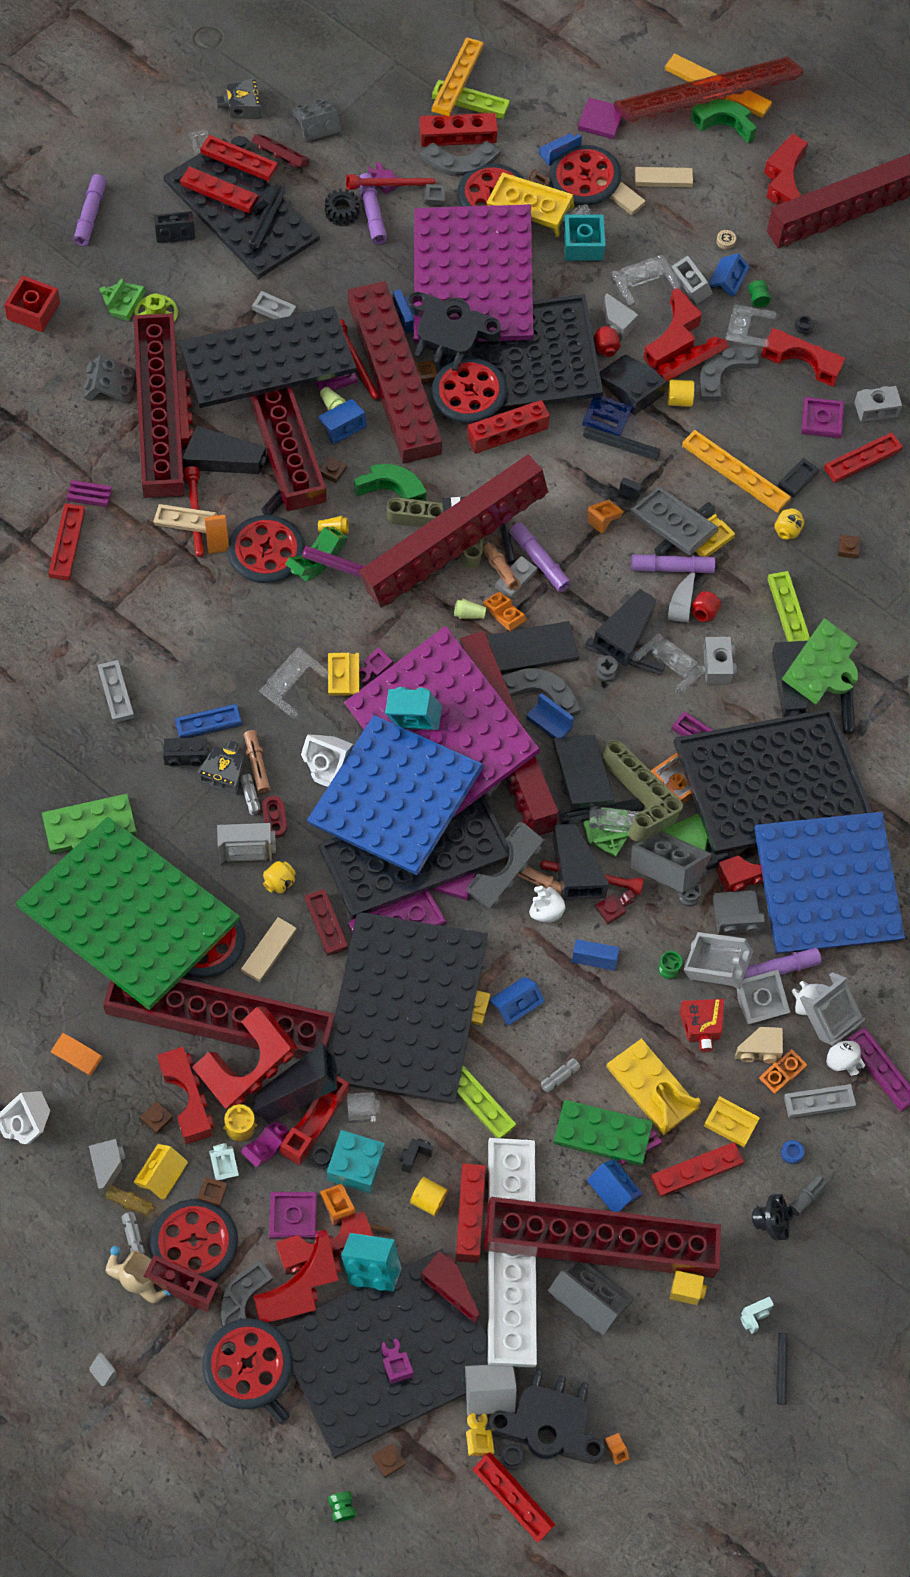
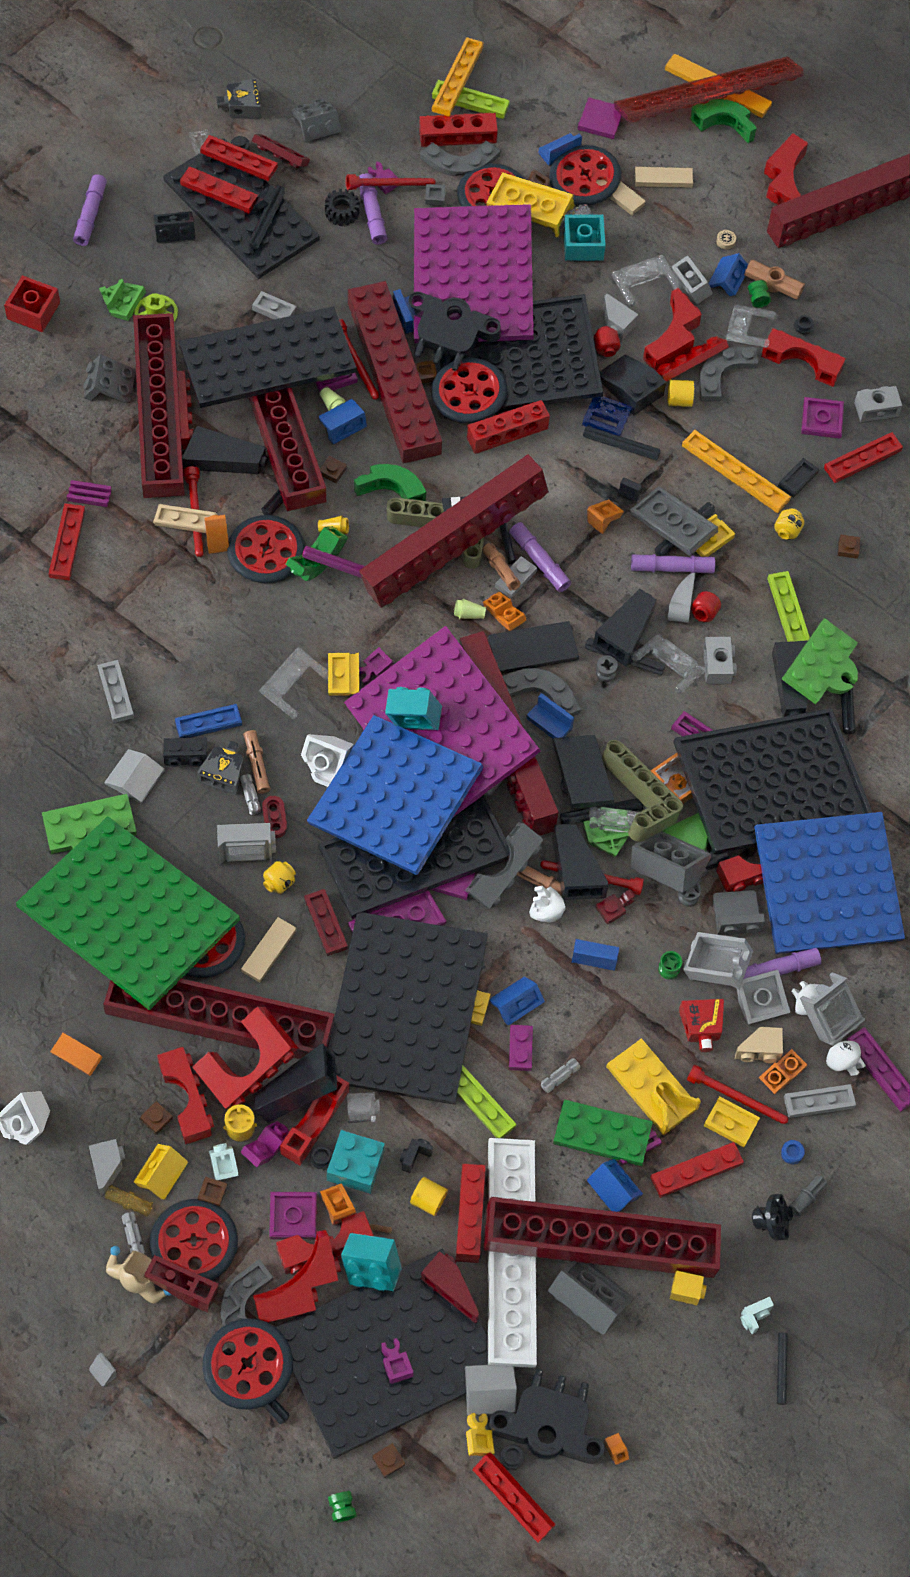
none -> light grey slope [105,749,165,804]
none -> magenta plate [509,1025,533,1071]
none -> red piece [686,1064,788,1124]
none -> nougat piece [745,260,805,300]

